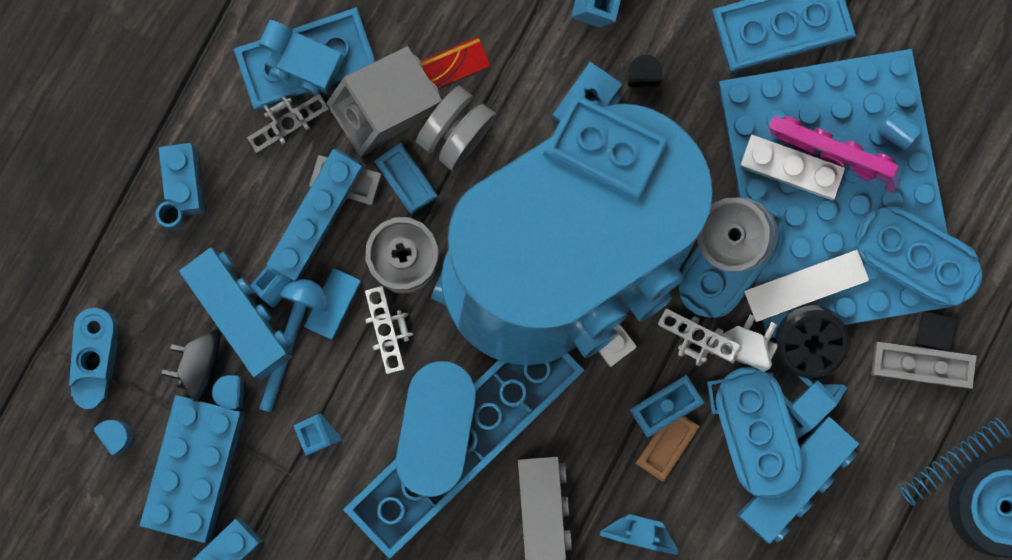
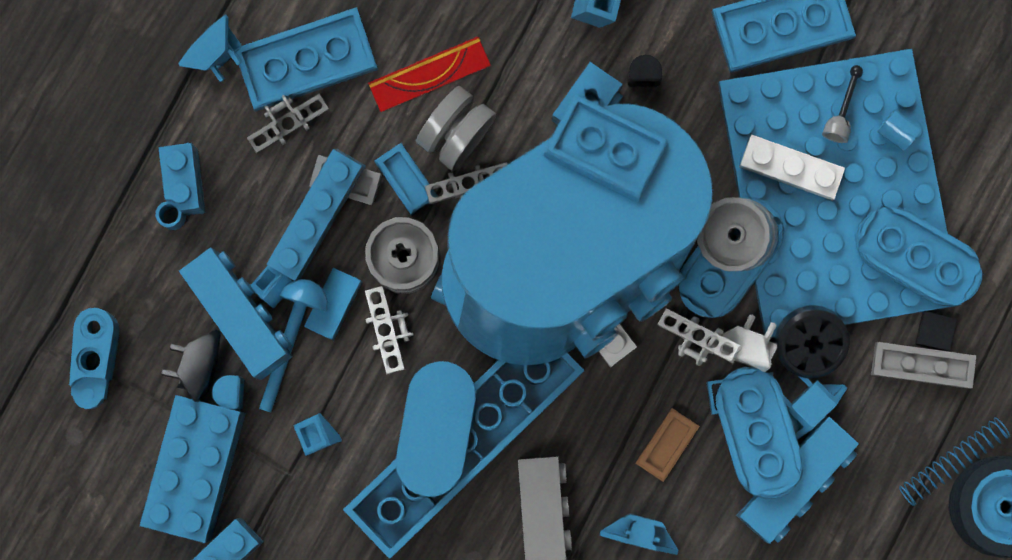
dark azure brick [94,420,133,455] -> none
dark azure hinge [258,20,344,95] -> none
light grey slope [326,46,442,158] -> none
dark azure slope [630,375,704,438] -> none
white sticker [744,250,869,322] -> none
dark pink wing [769,116,900,194] -> none
none -> dark azure piece [178,14,242,82]
none -> light grey piece [425,162,507,204]
none -> hinge [822,65,863,143]

